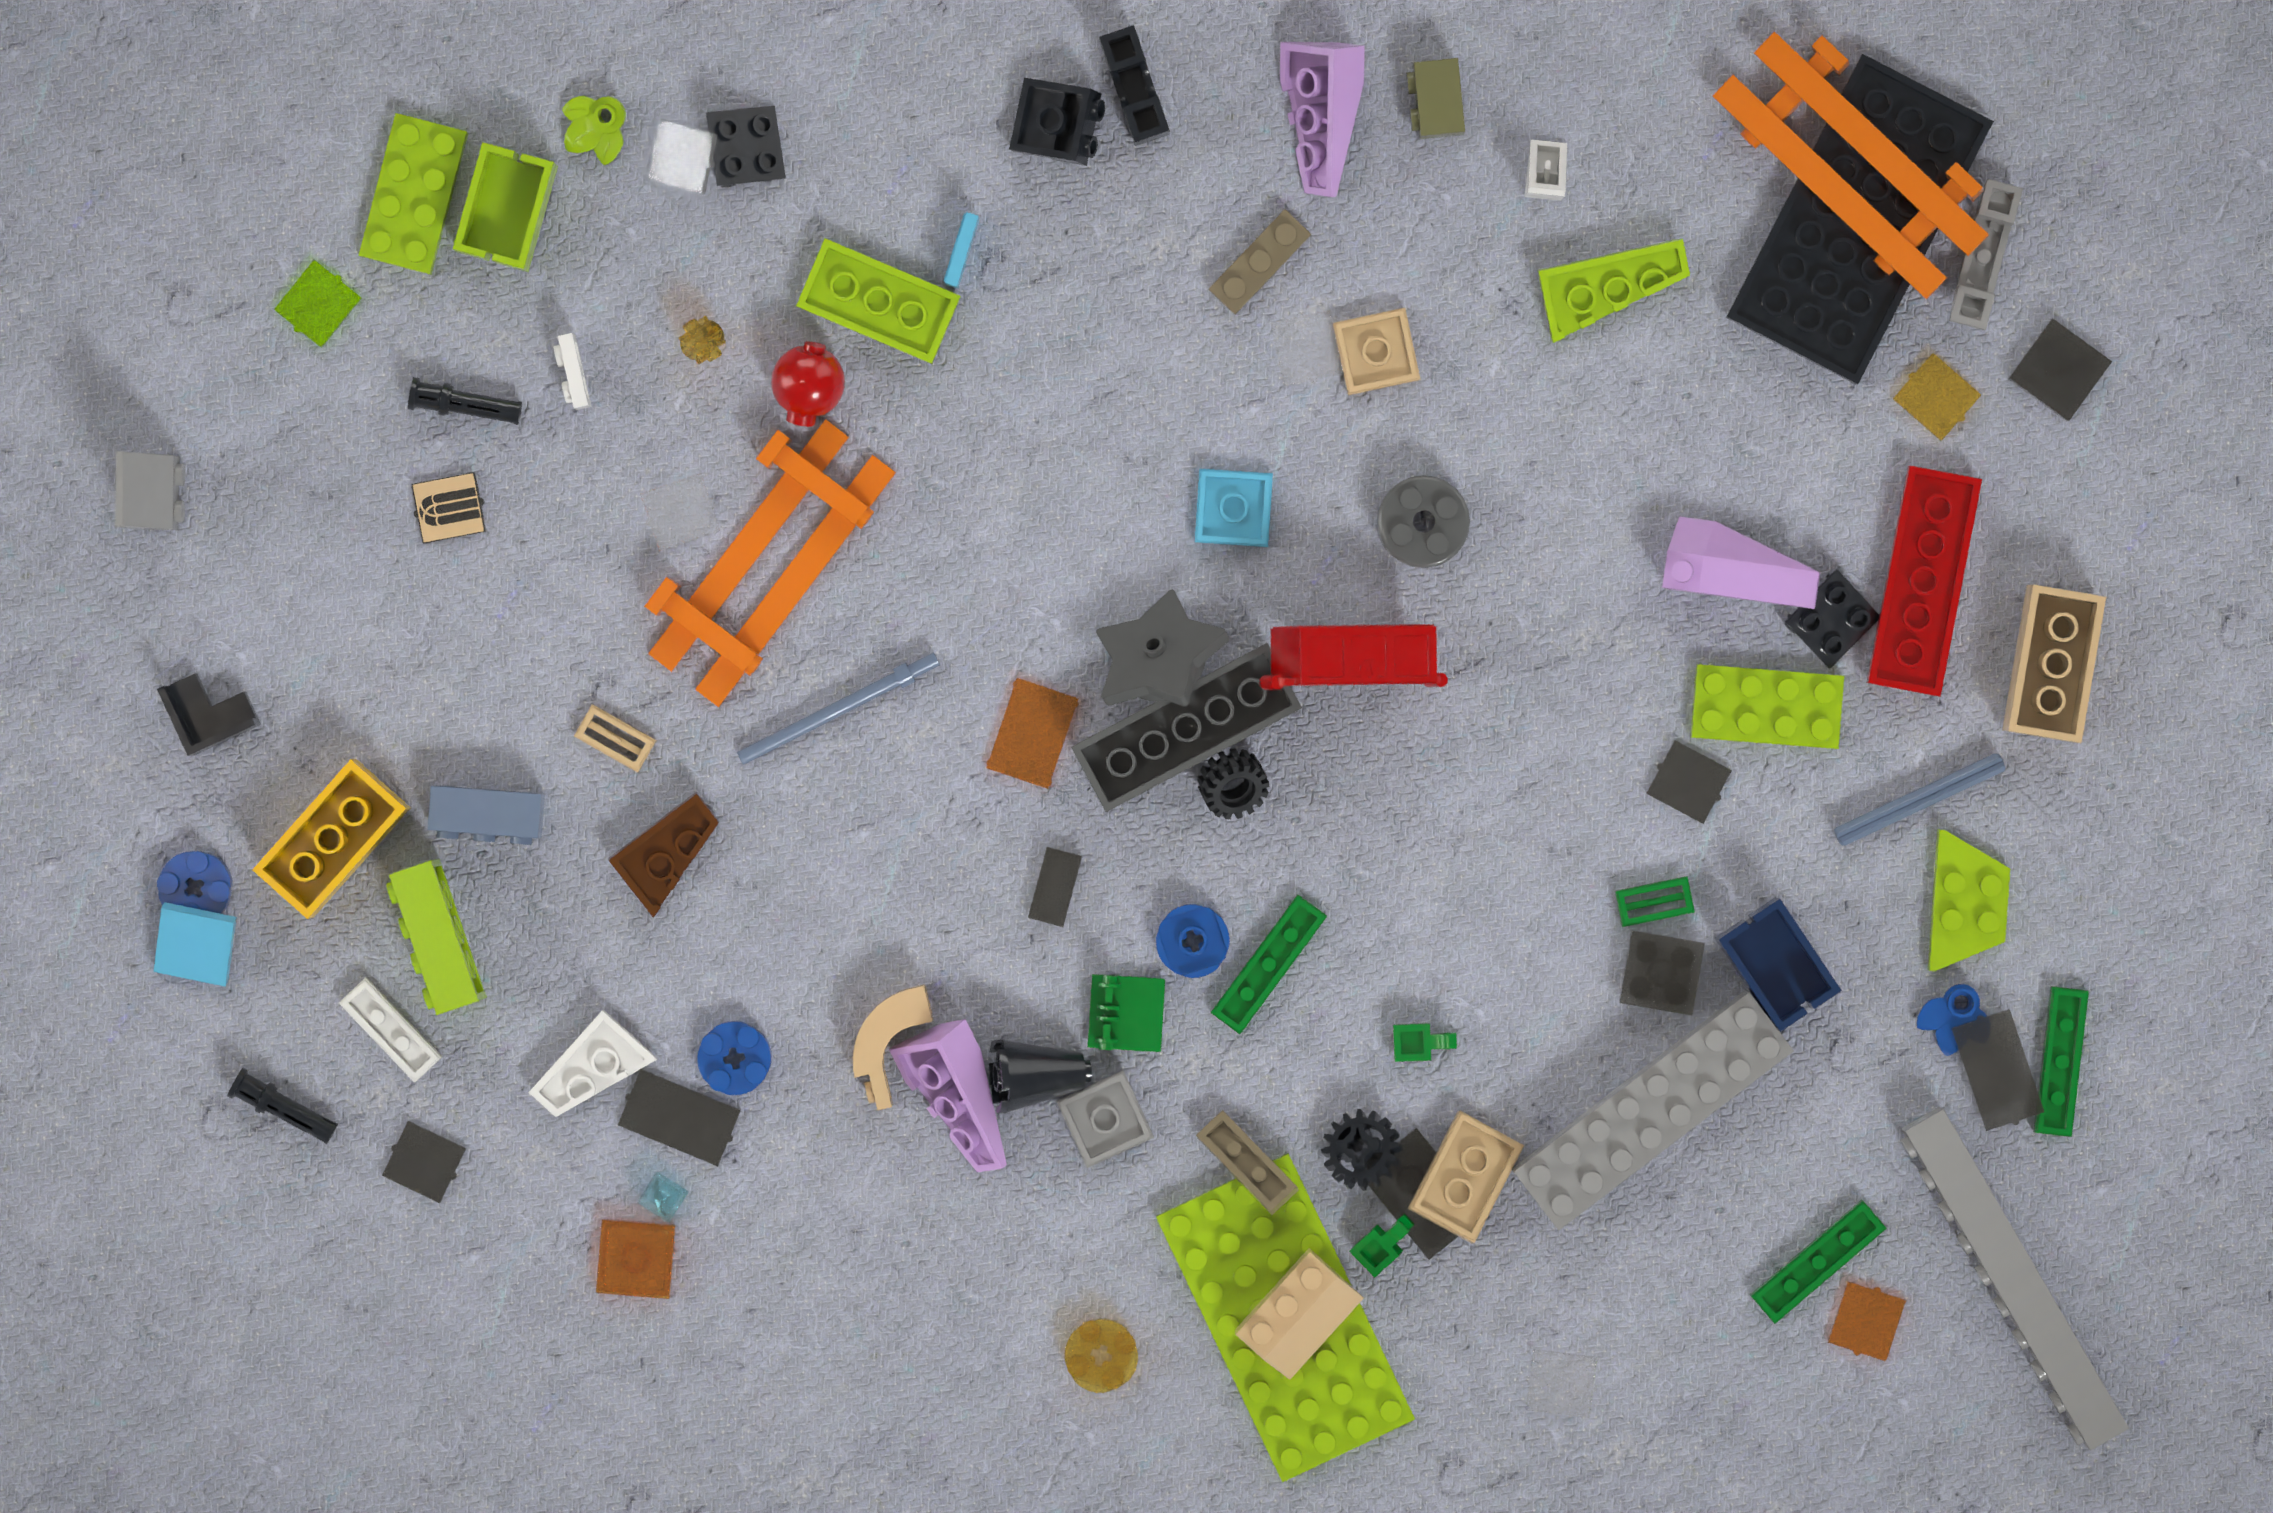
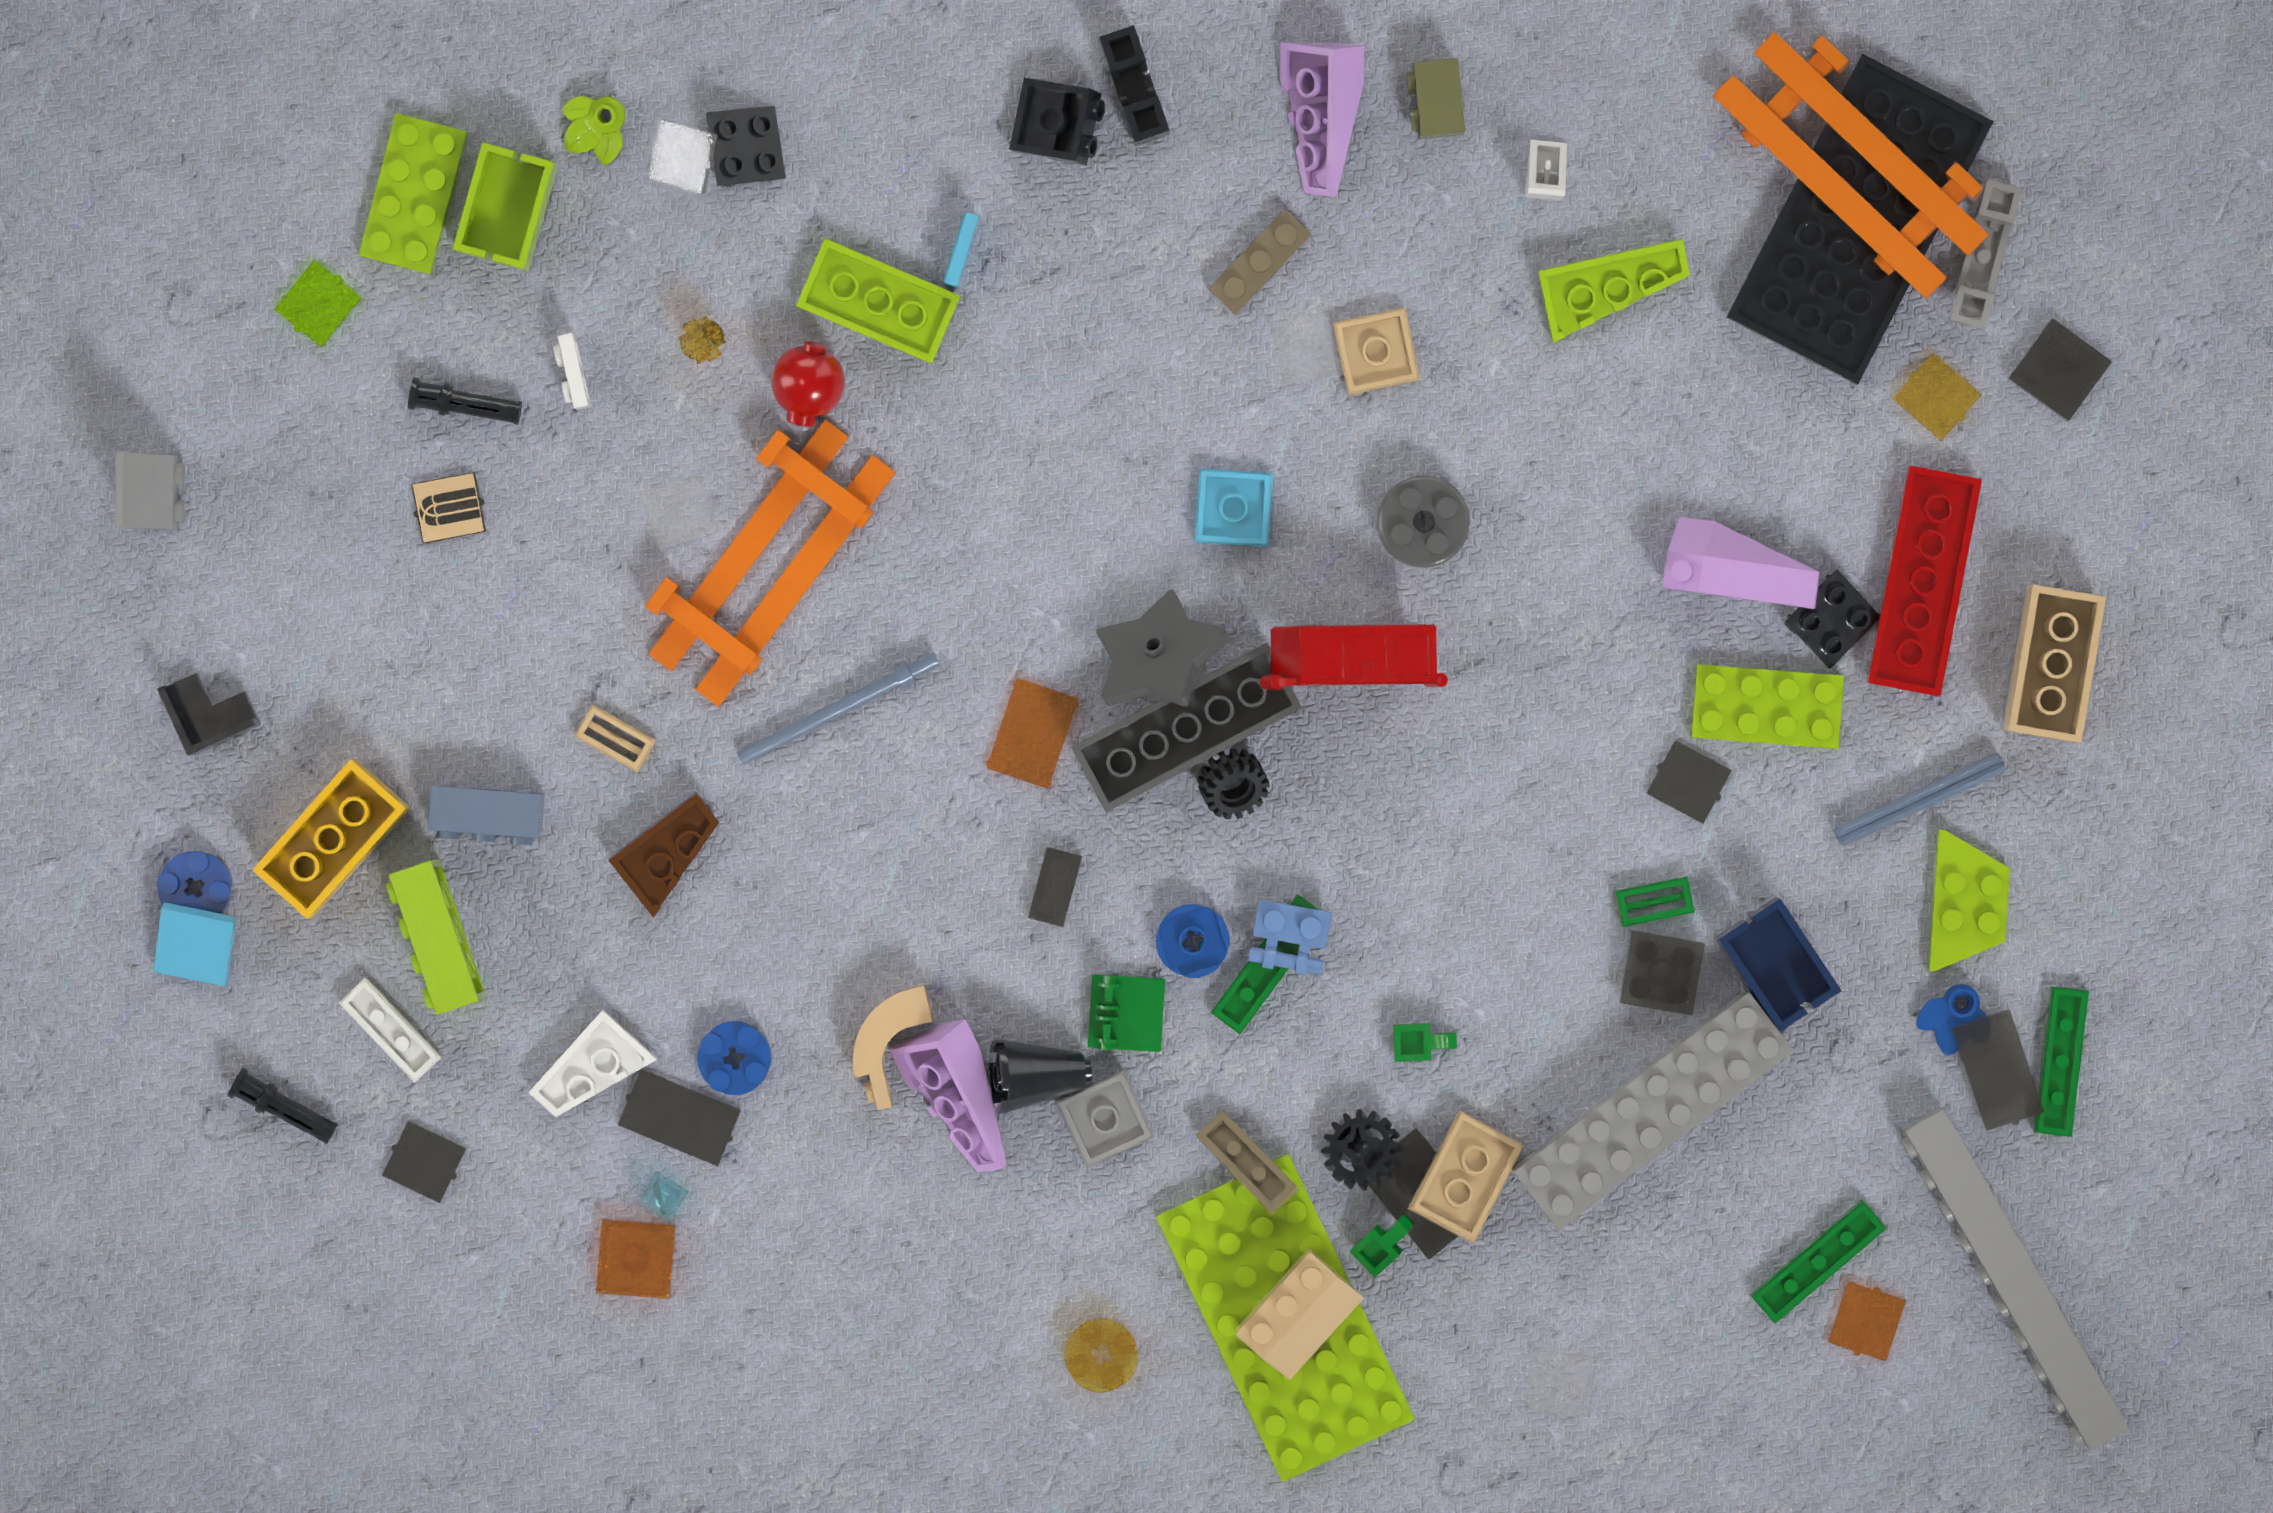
none -> medium blue plate [1248,899,1332,975]

